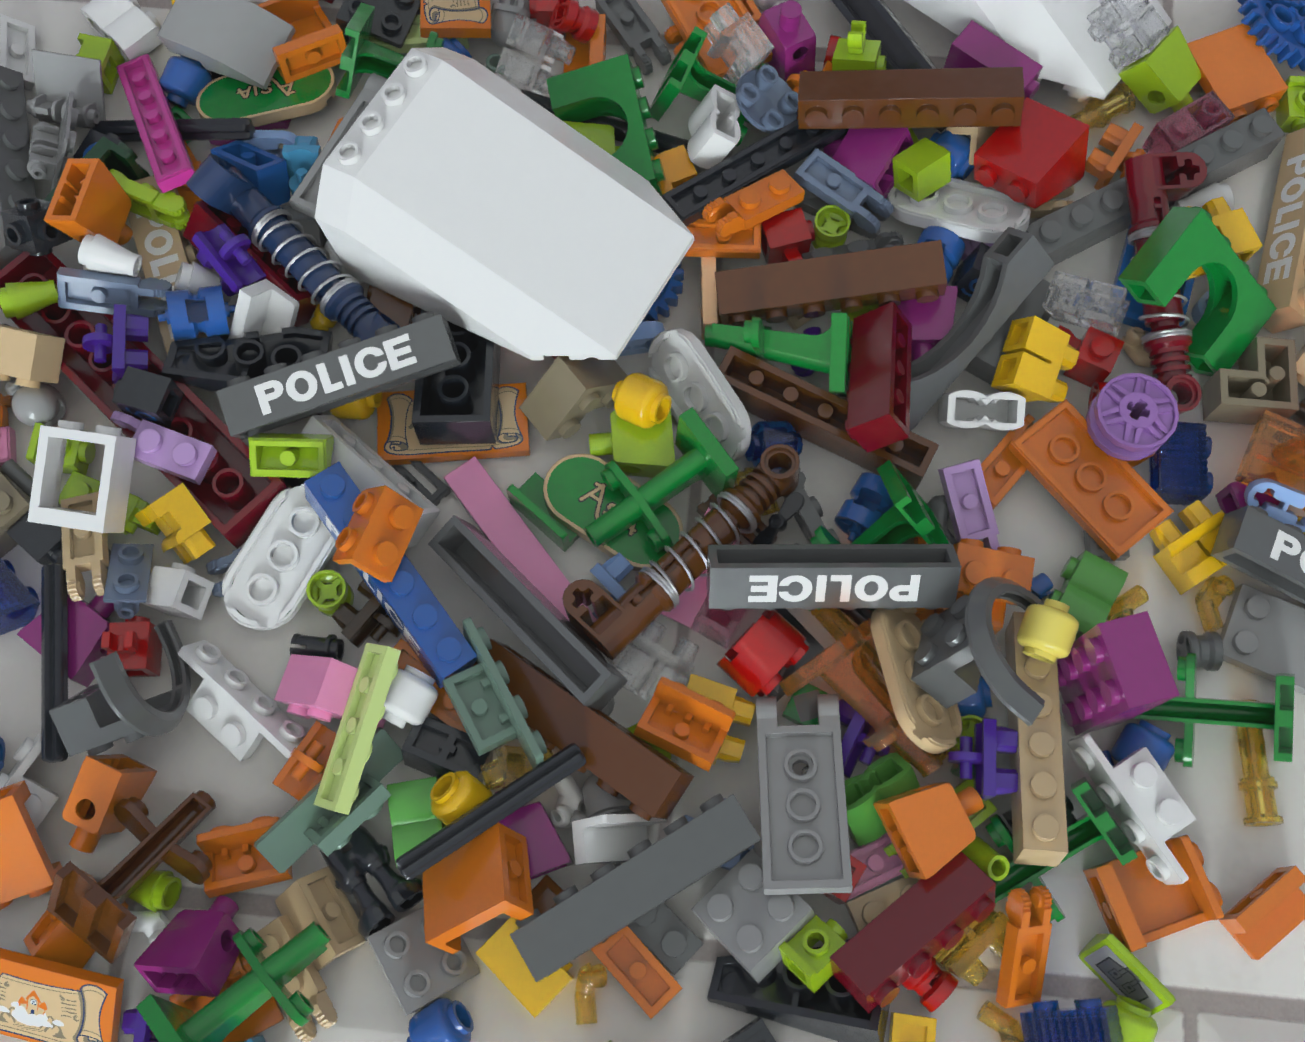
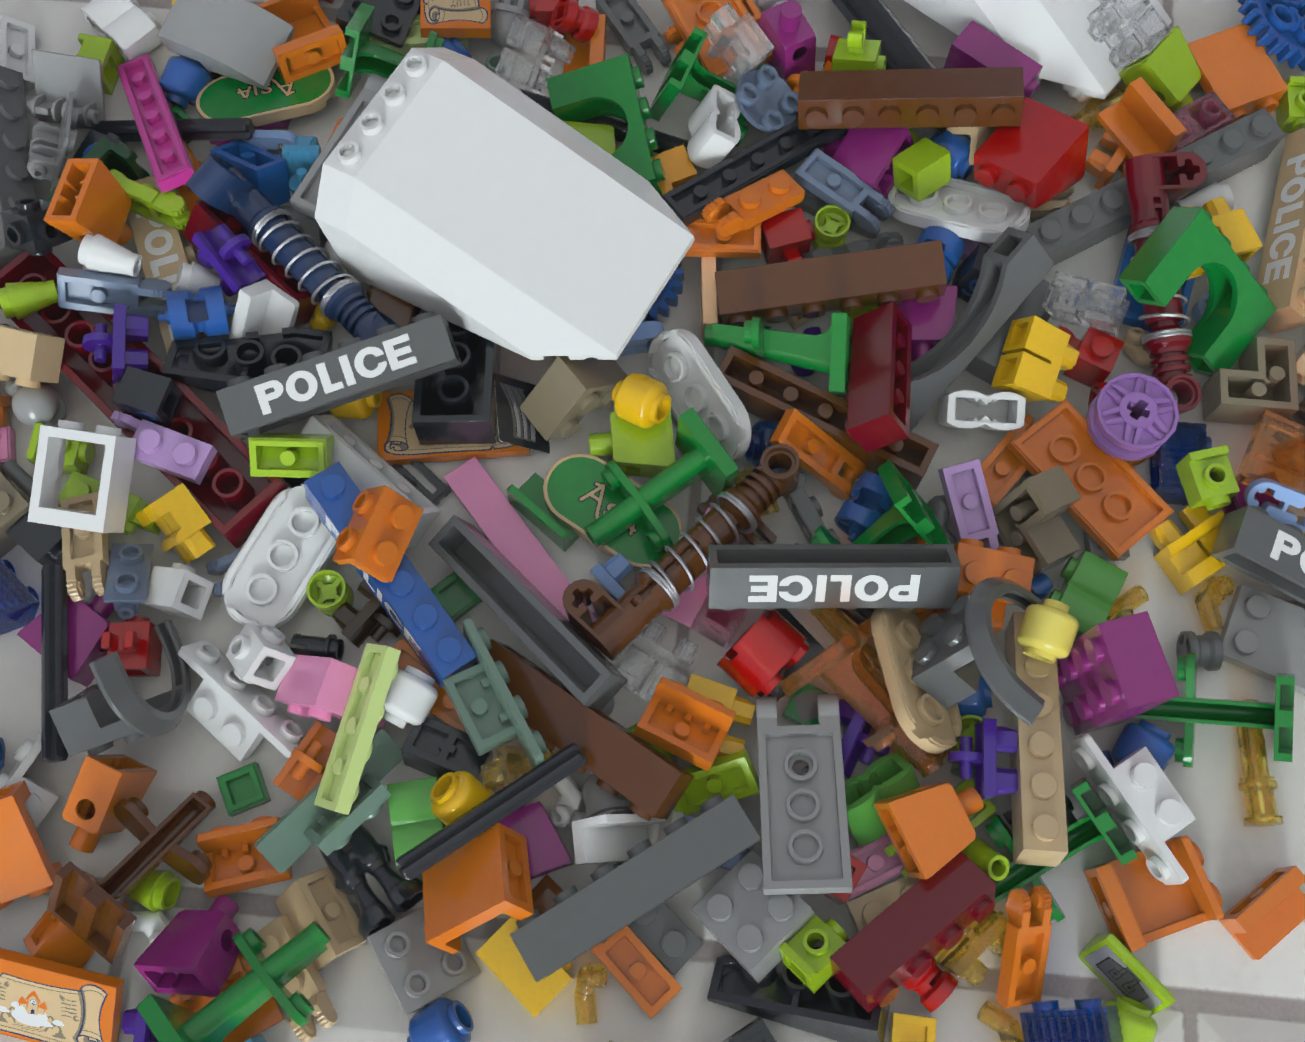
black piece [752,492,805,545] -> none
none -> green tile [216,762,271,817]
none -> white brick [226,622,297,691]
none -> green tile [430,572,482,623]
none -> black sticker [494,373,550,454]
none -> lime hinge [674,749,760,815]
none -> orange plate [769,408,866,501]
none -> dark tan brick [992,465,1082,577]
none -> orange panel [1097,77,1187,158]
none -> lime brick [1175,445,1240,511]

